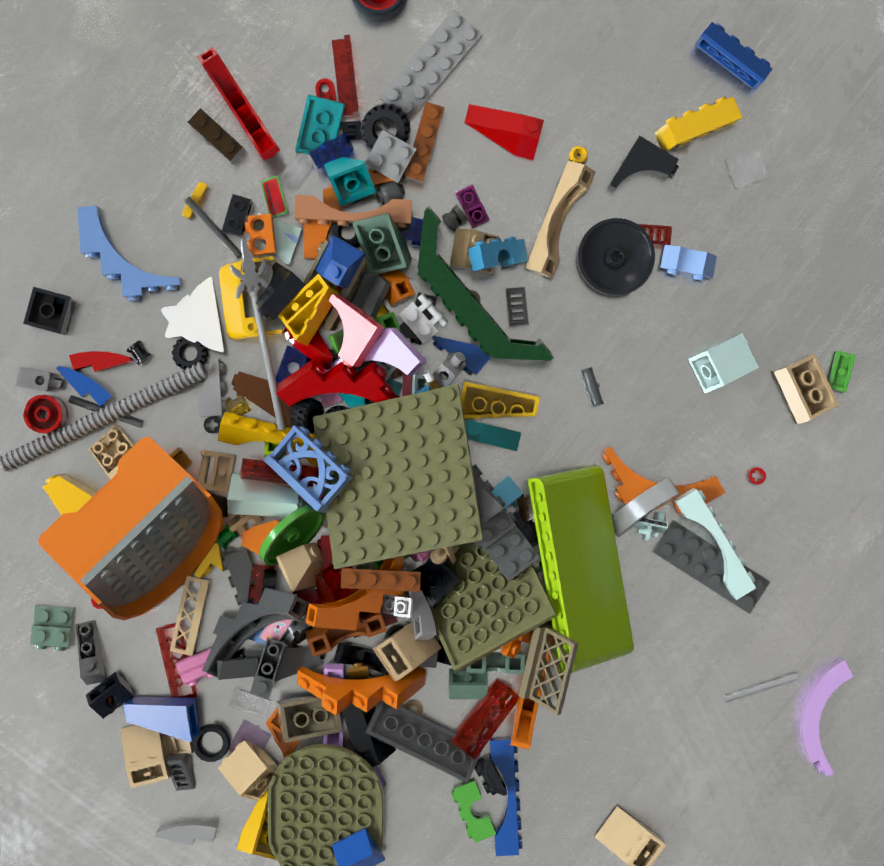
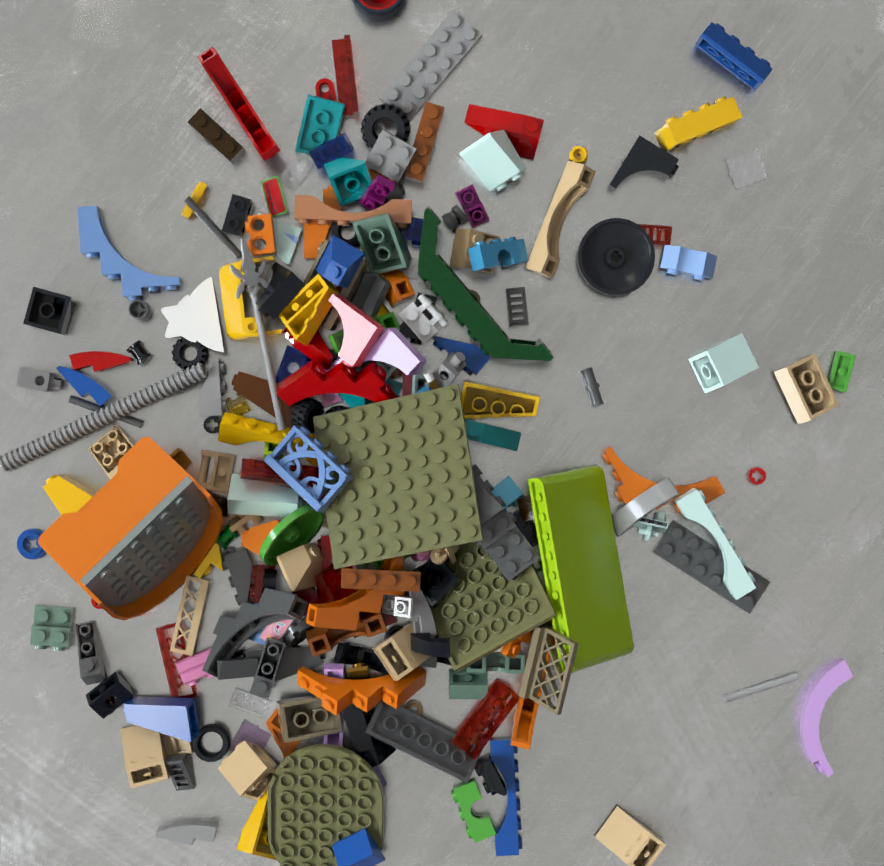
red brick [23,395,67,433] -> none
black tile [342,121,362,142] -> none
none -> blue gear [17,529,45,559]
none -> dark grey wheel [128,300,151,320]
none -> magenta slope [359,175,396,210]
none -> black slope [410,633,450,658]
none -> light aqua slope [459,129,527,191]

